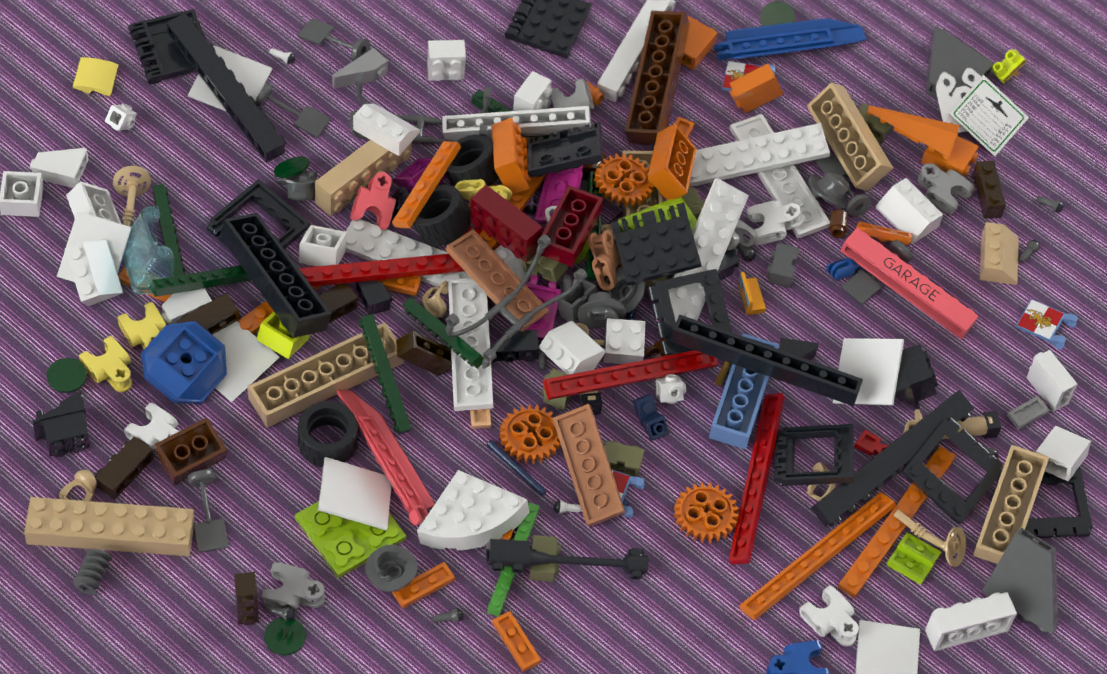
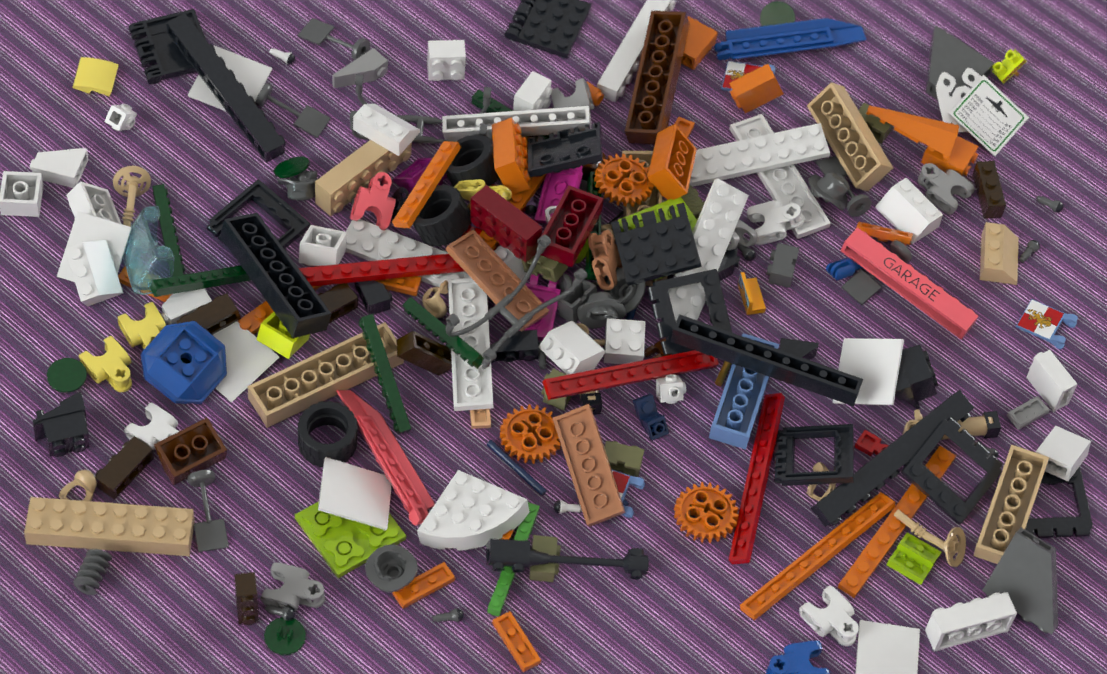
reddish brown brick [829,209,848,238] -> none

